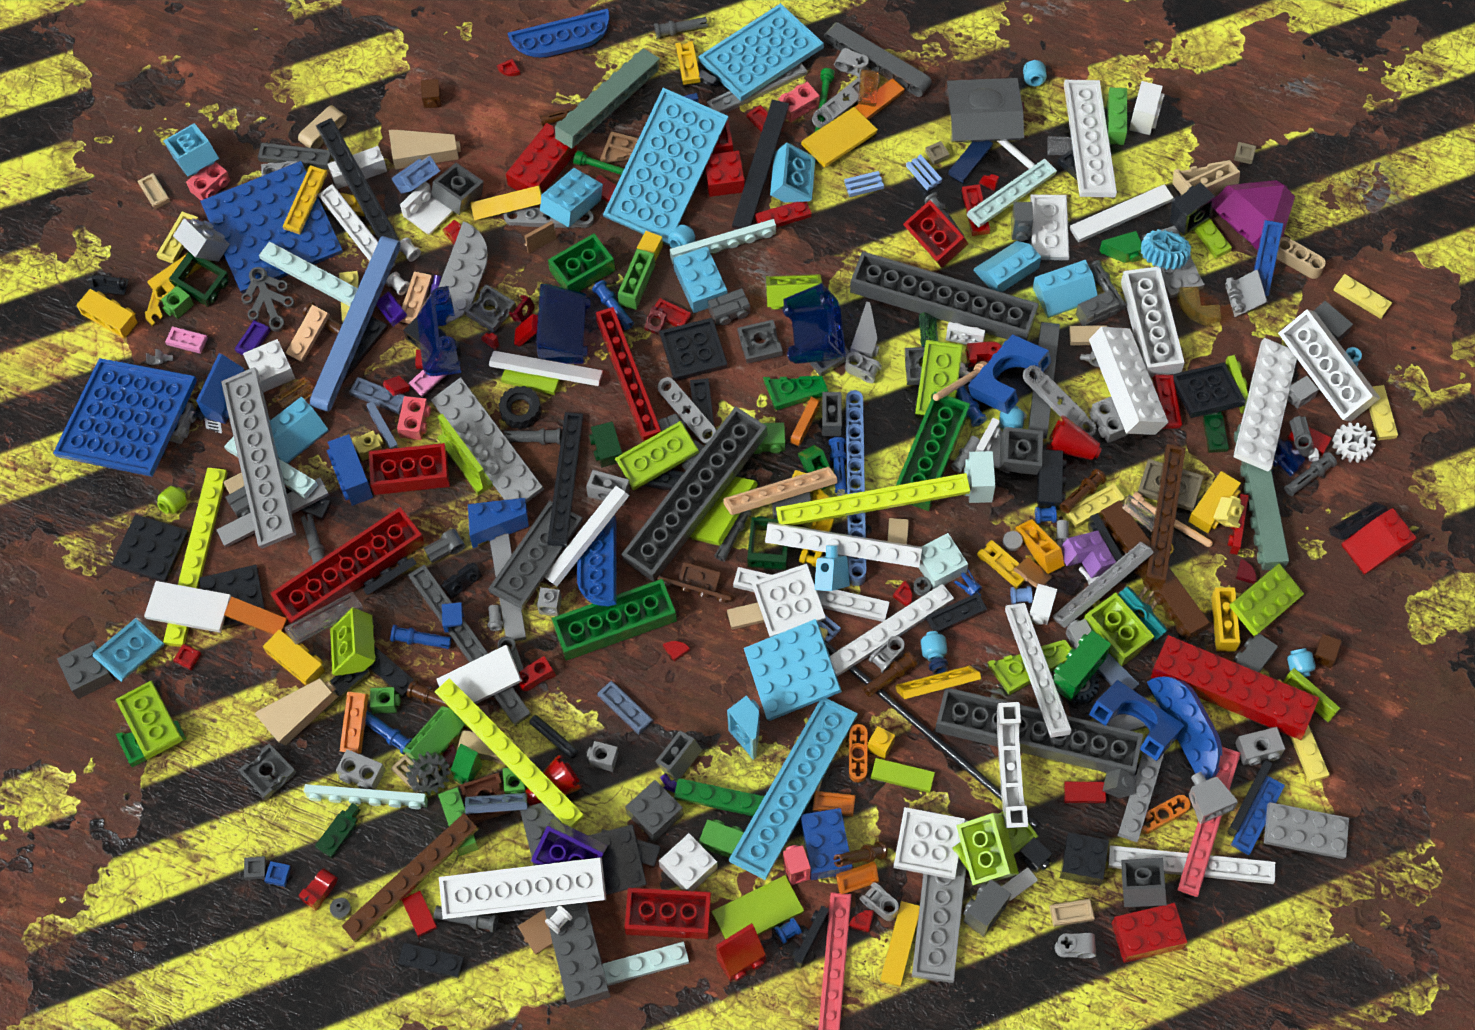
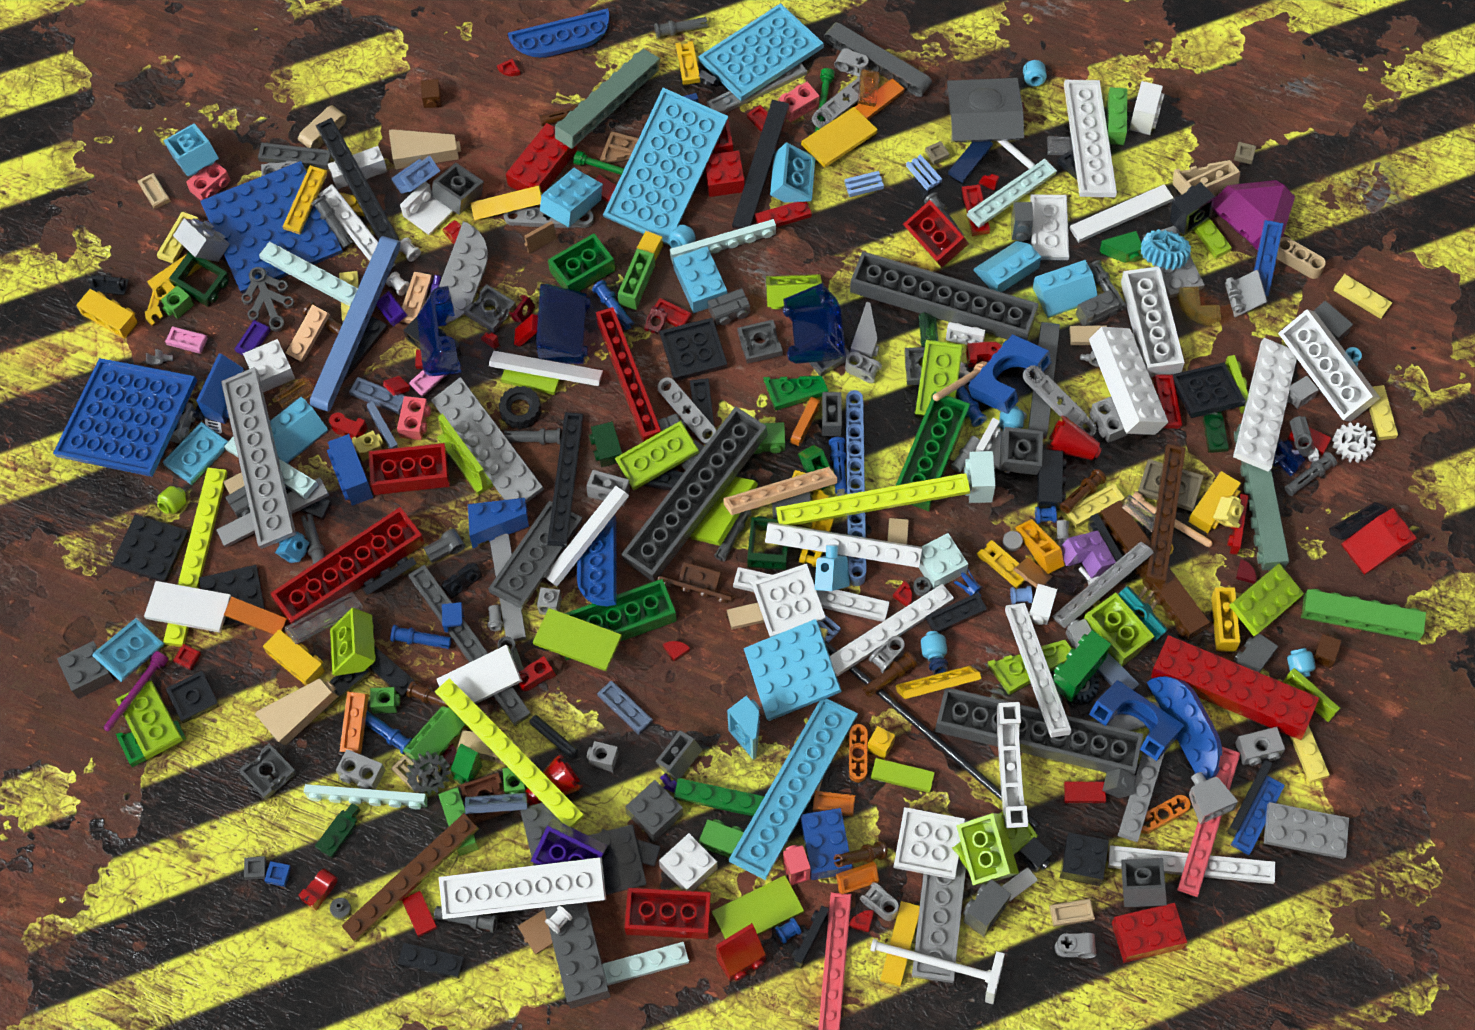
none -> magenta piece [104,651,168,731]
none -> medium azure tile [163,422,228,485]
none -> black plate [166,671,219,723]
none -> dark azure brick [275,532,310,563]
none -> dark grey pin [311,195,353,248]
none -> red leg [329,412,368,441]
none -> lime tile [533,608,622,671]
none -> white tile [870,939,1005,1004]
none -> bright green brick [1301,589,1426,641]

